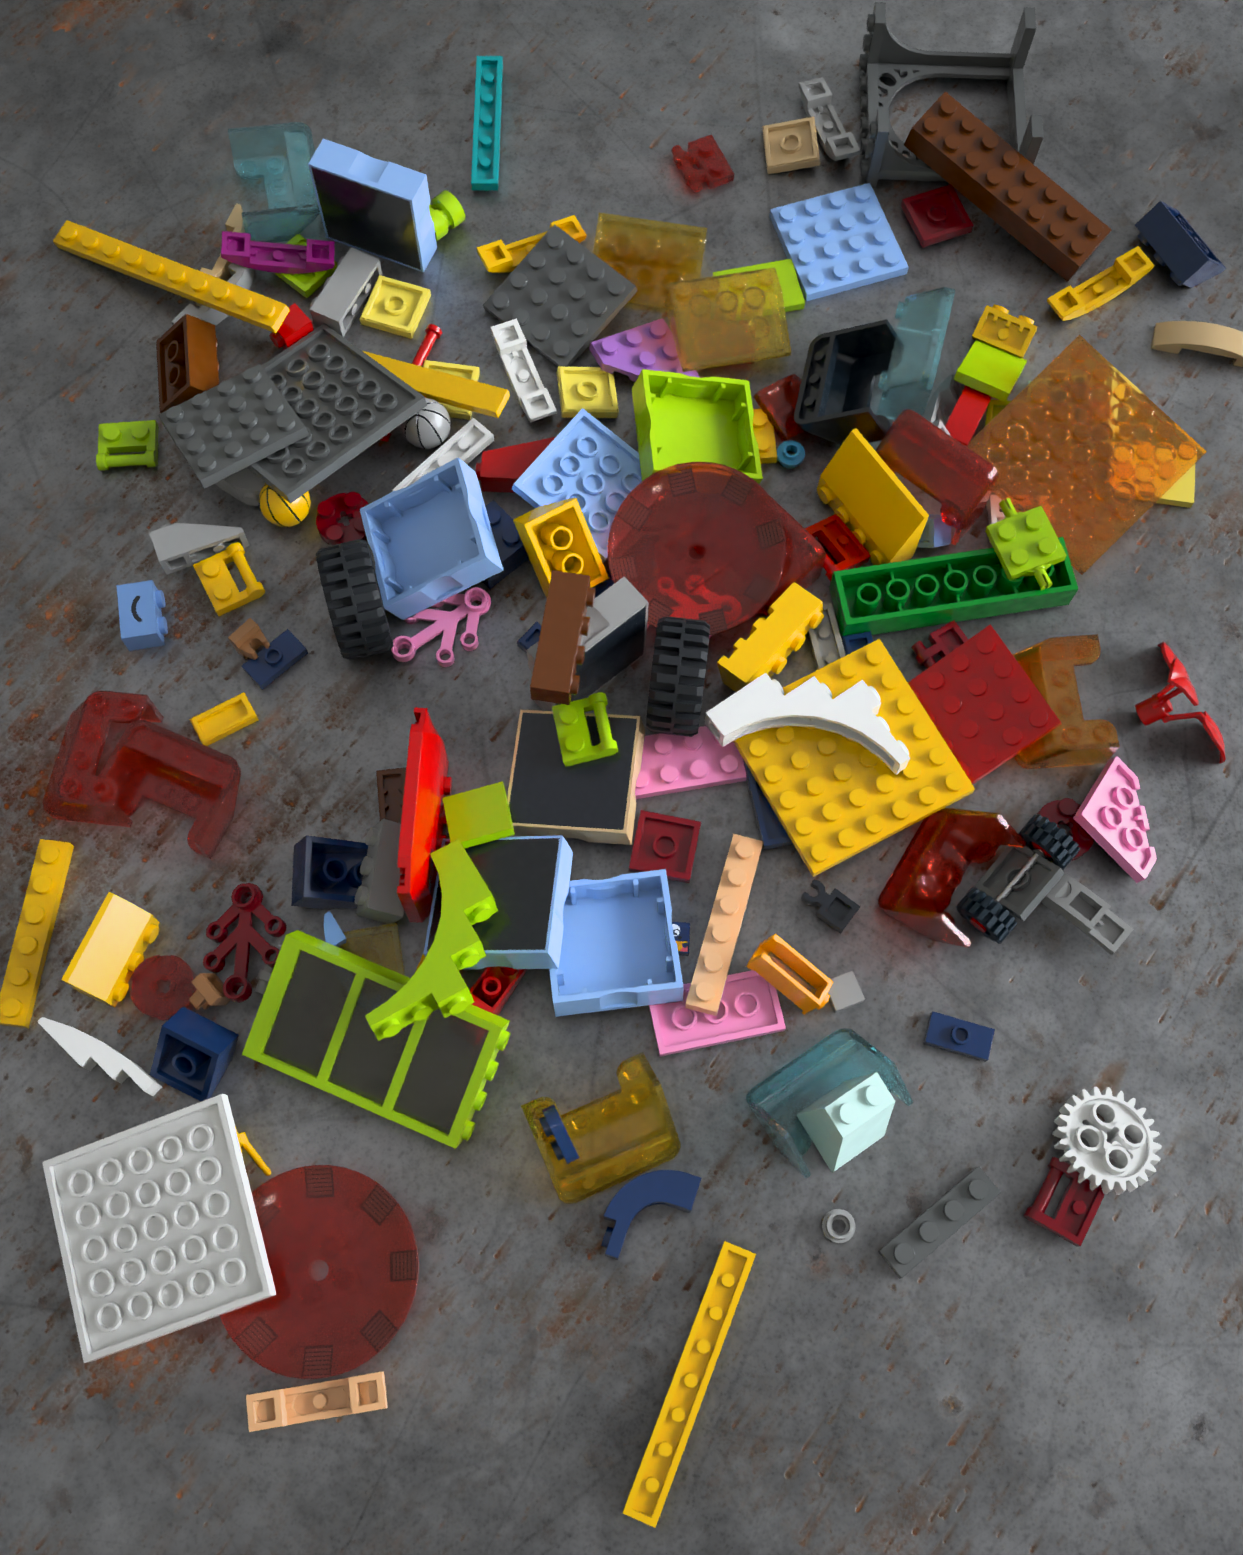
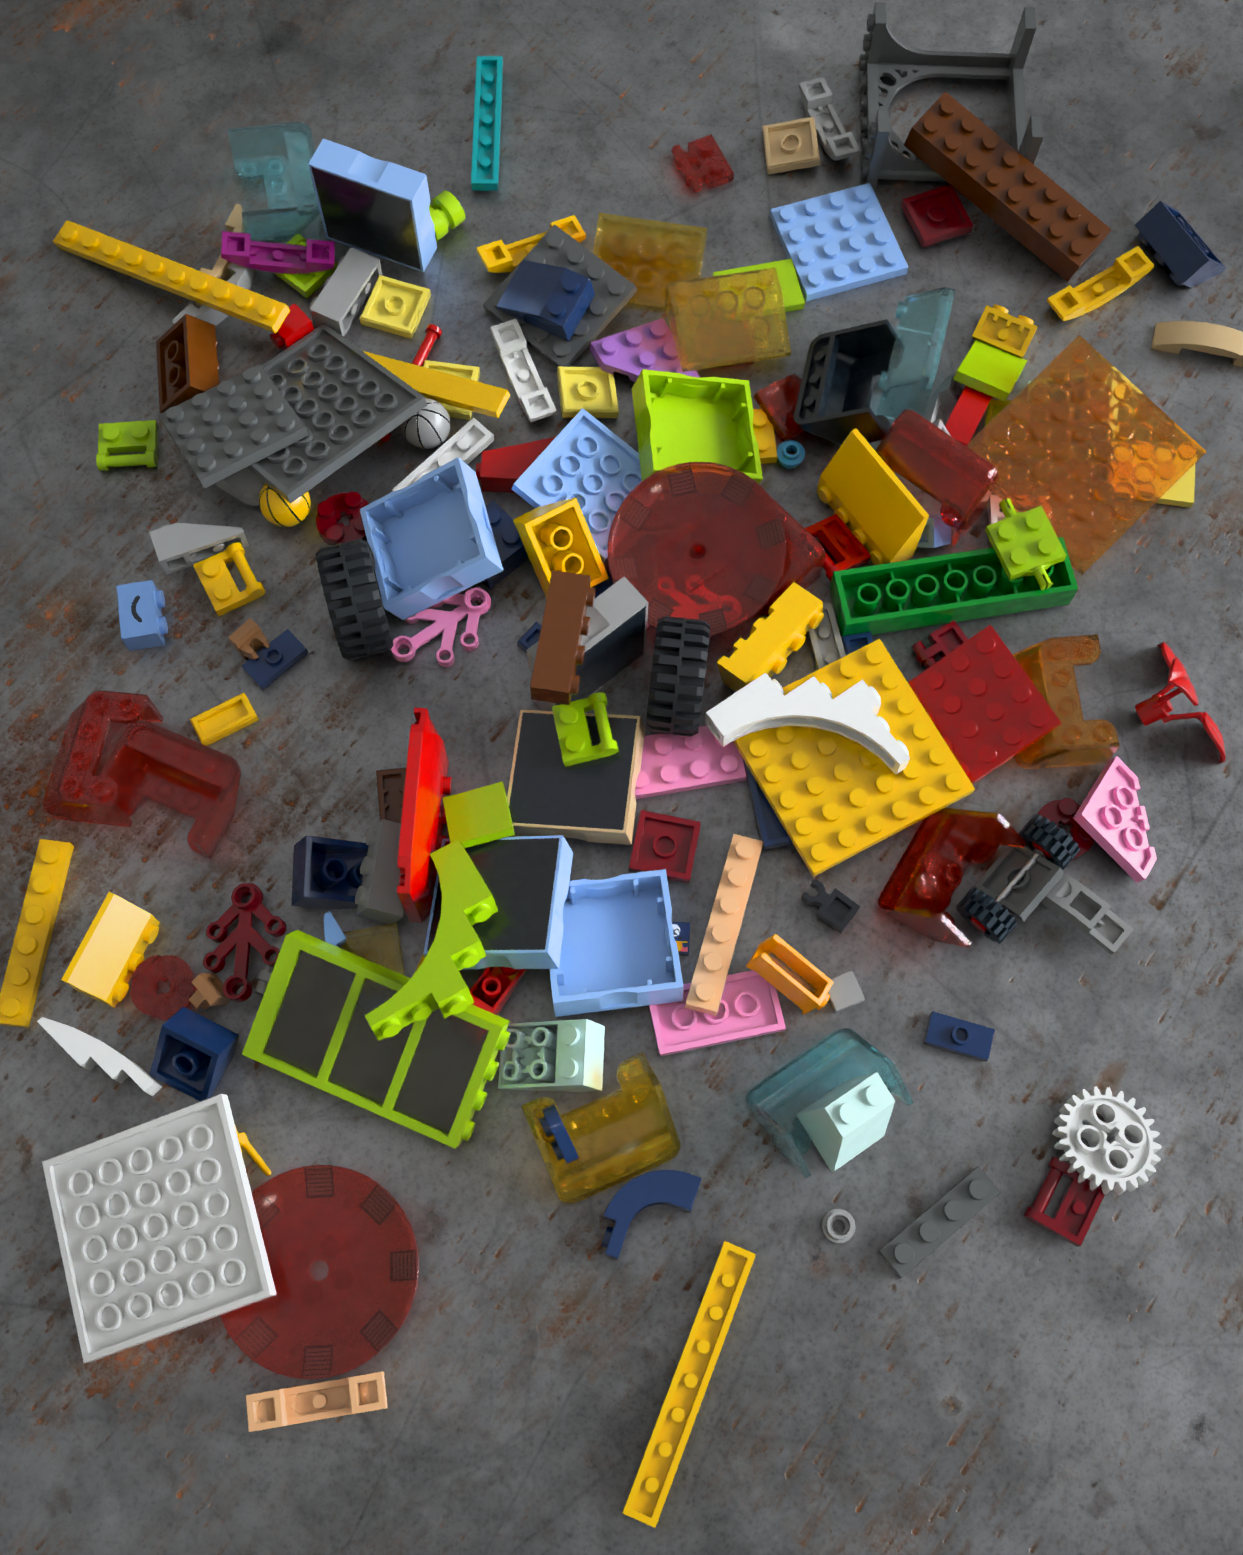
none -> dark blue slope [496,260,595,342]
none -> light aqua slope [498,1019,605,1092]

